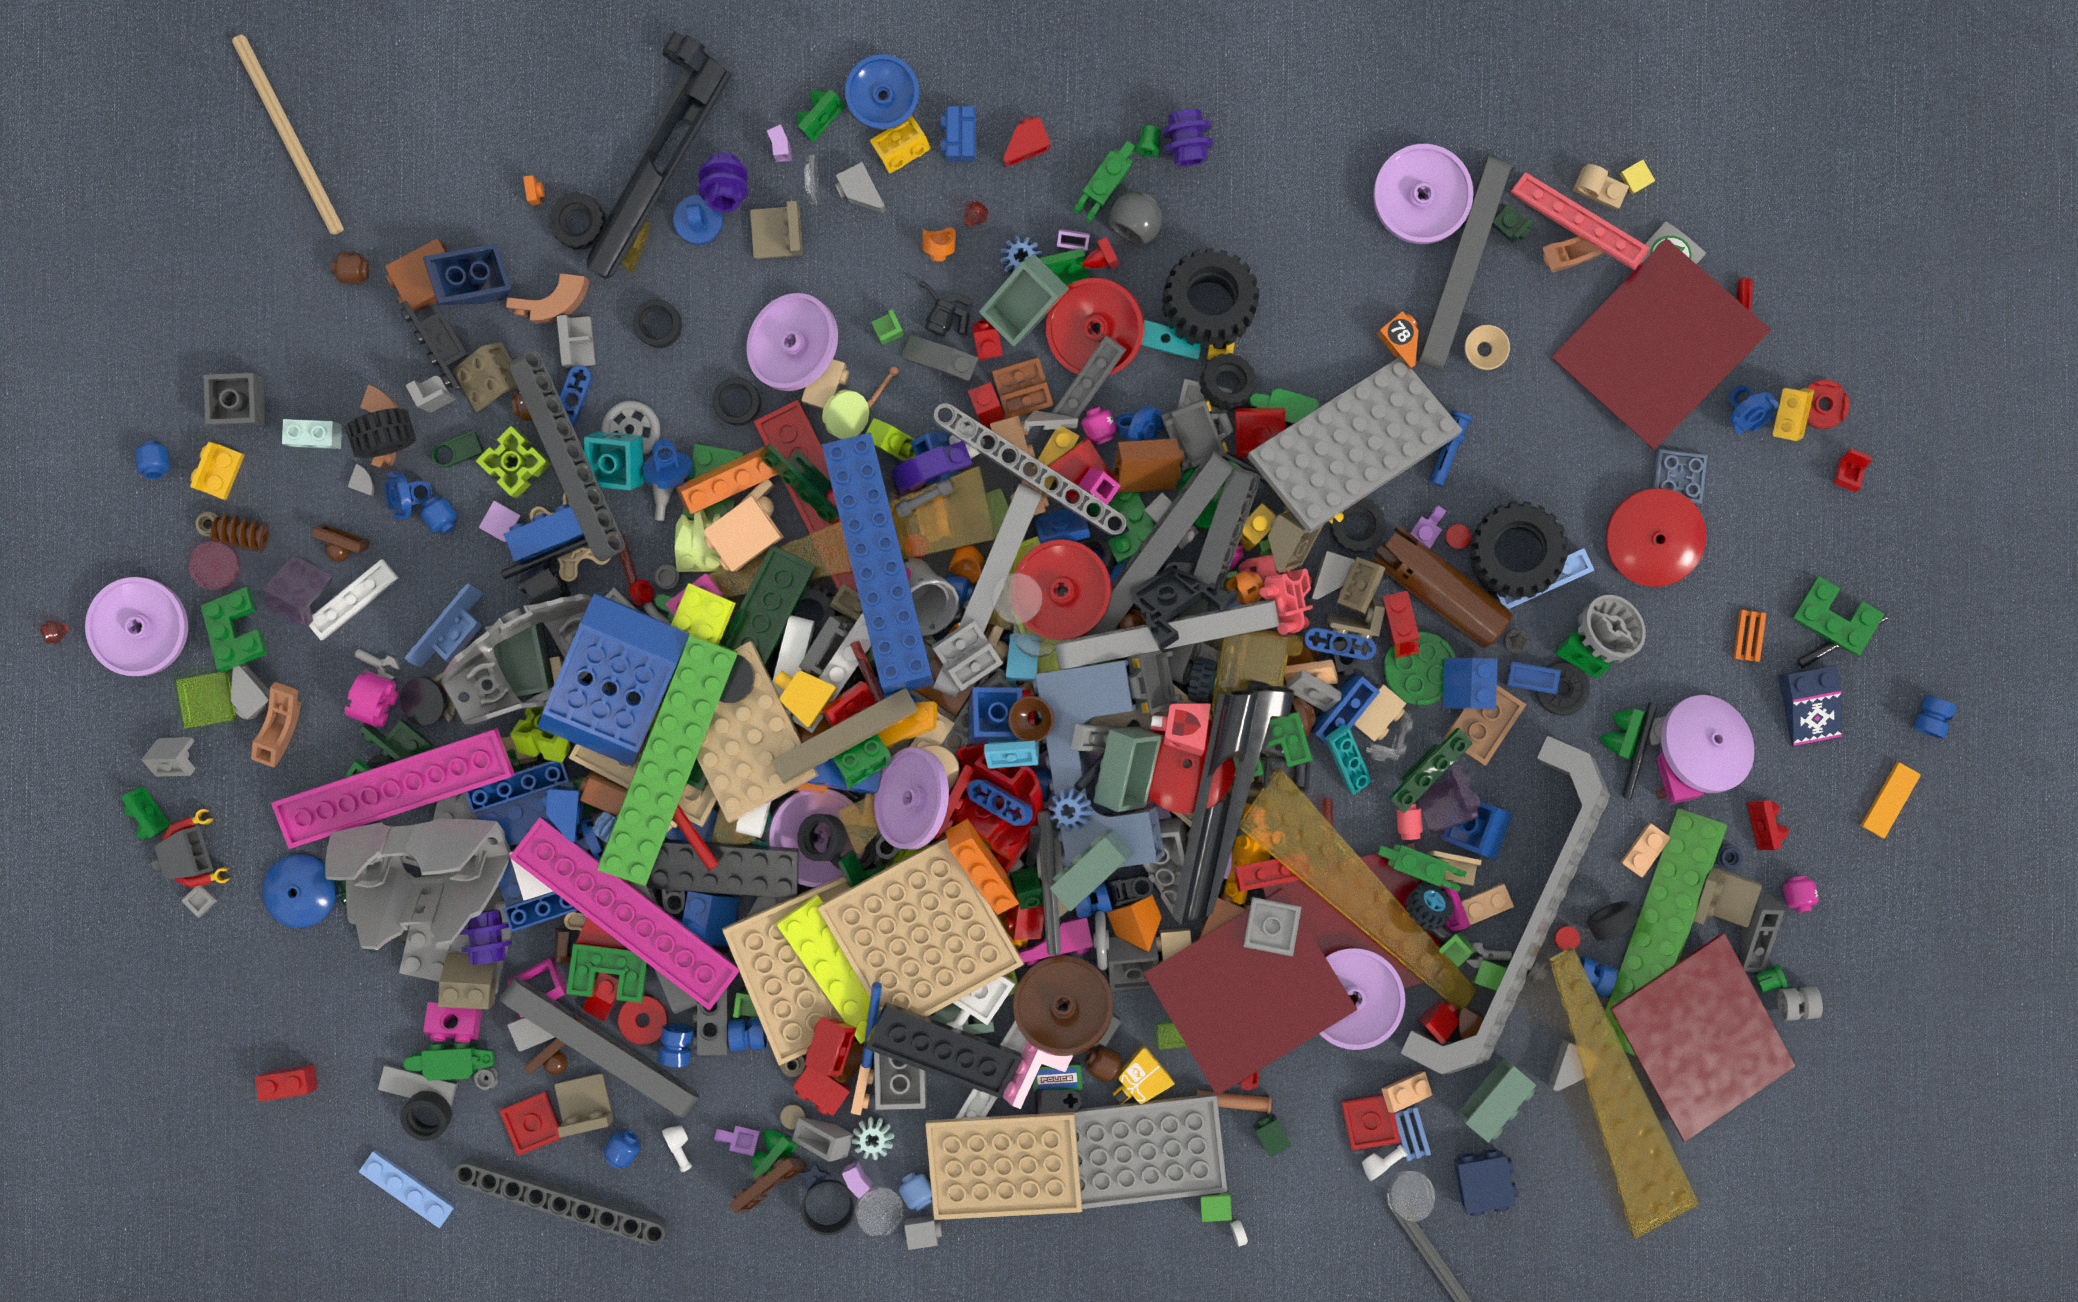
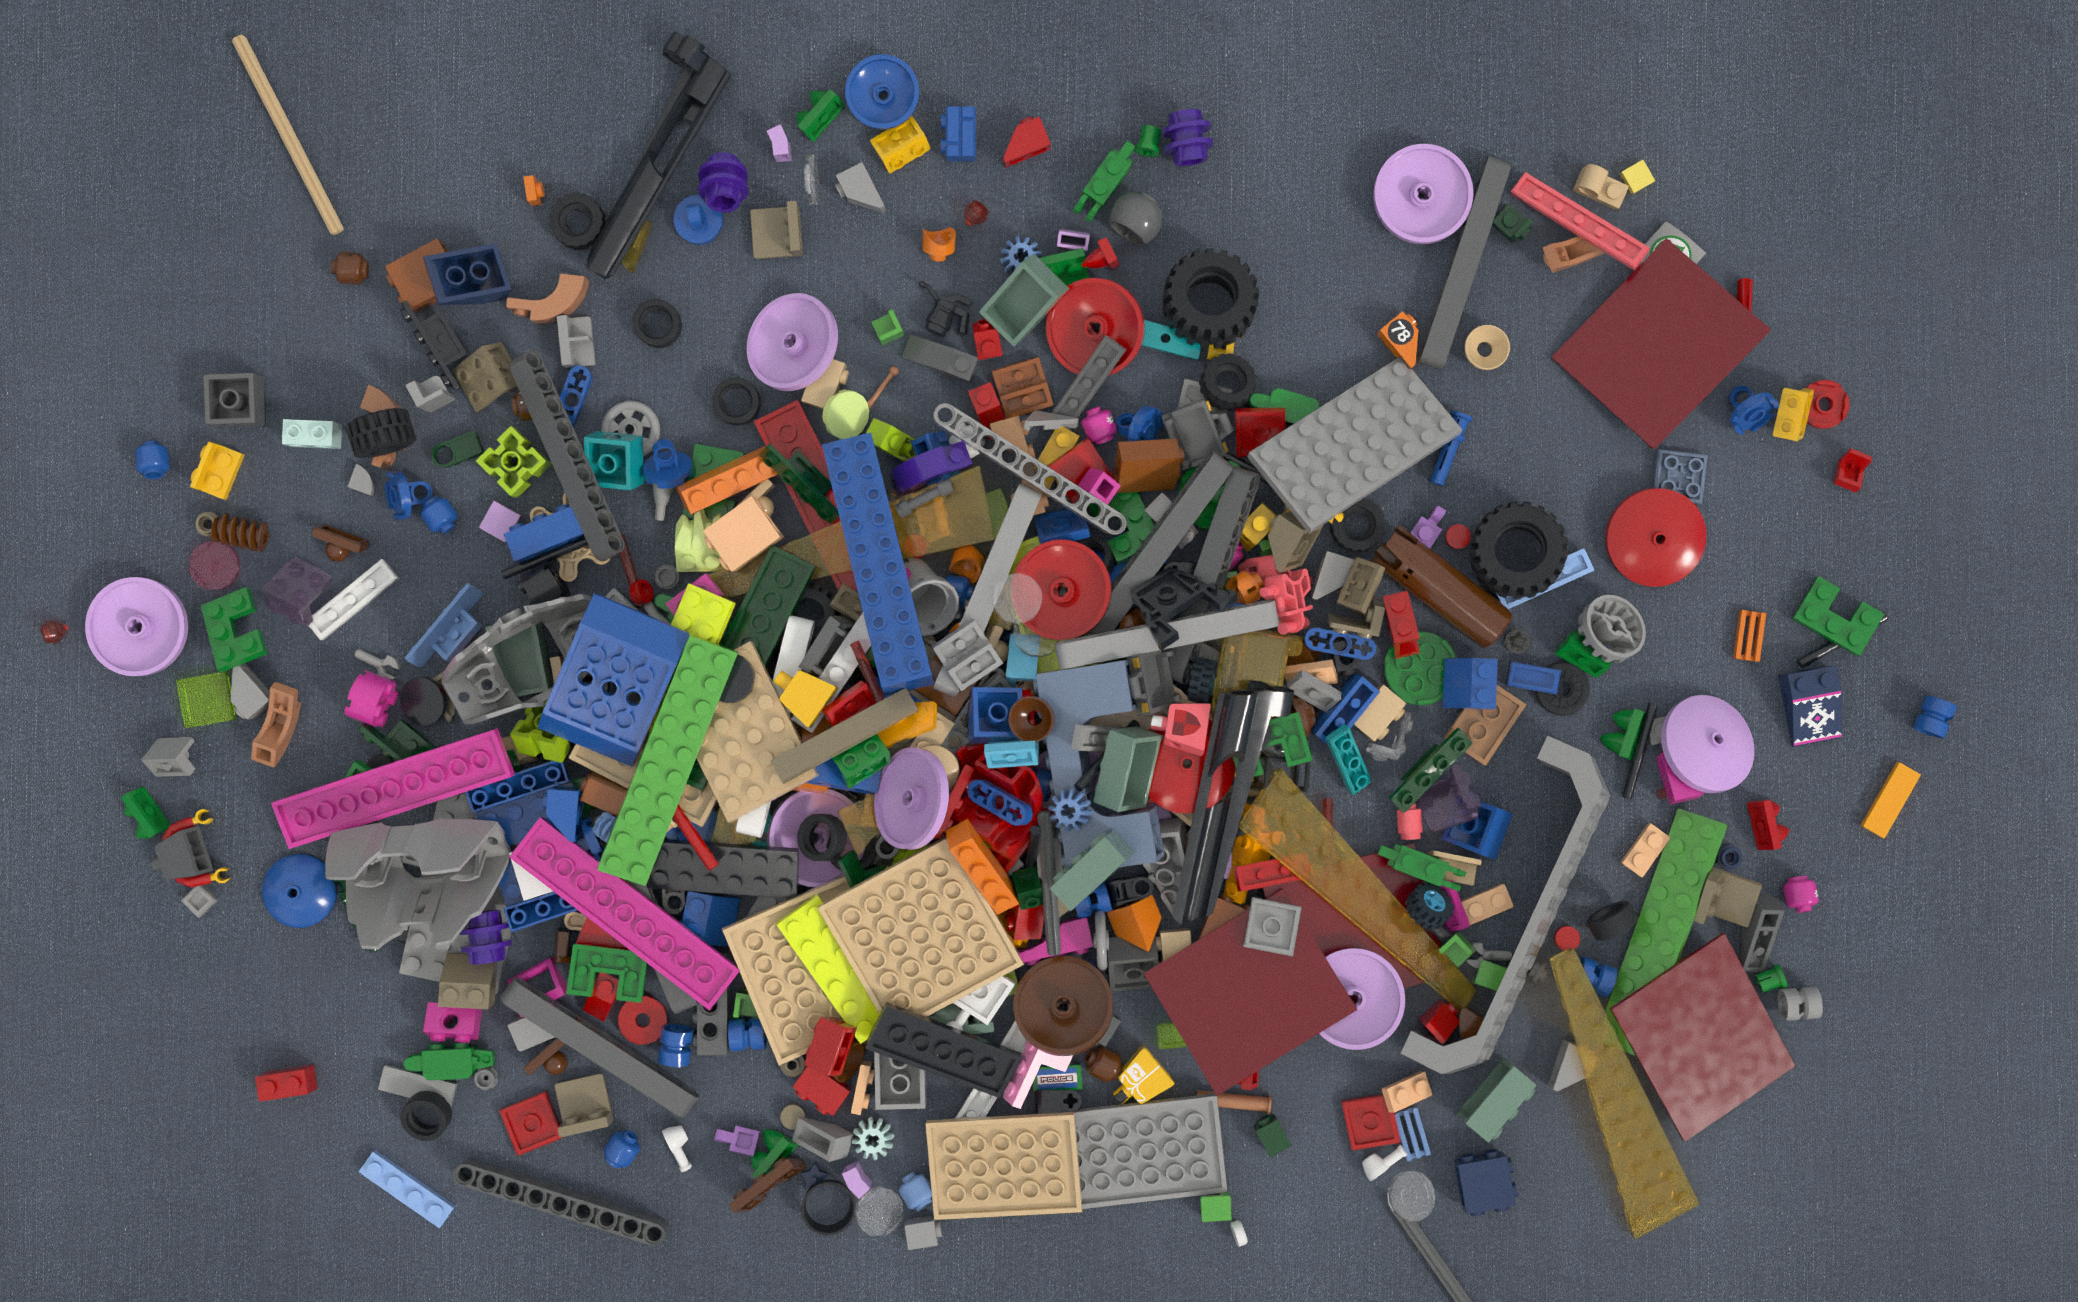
blue bar [861,982,882,1068] -> none

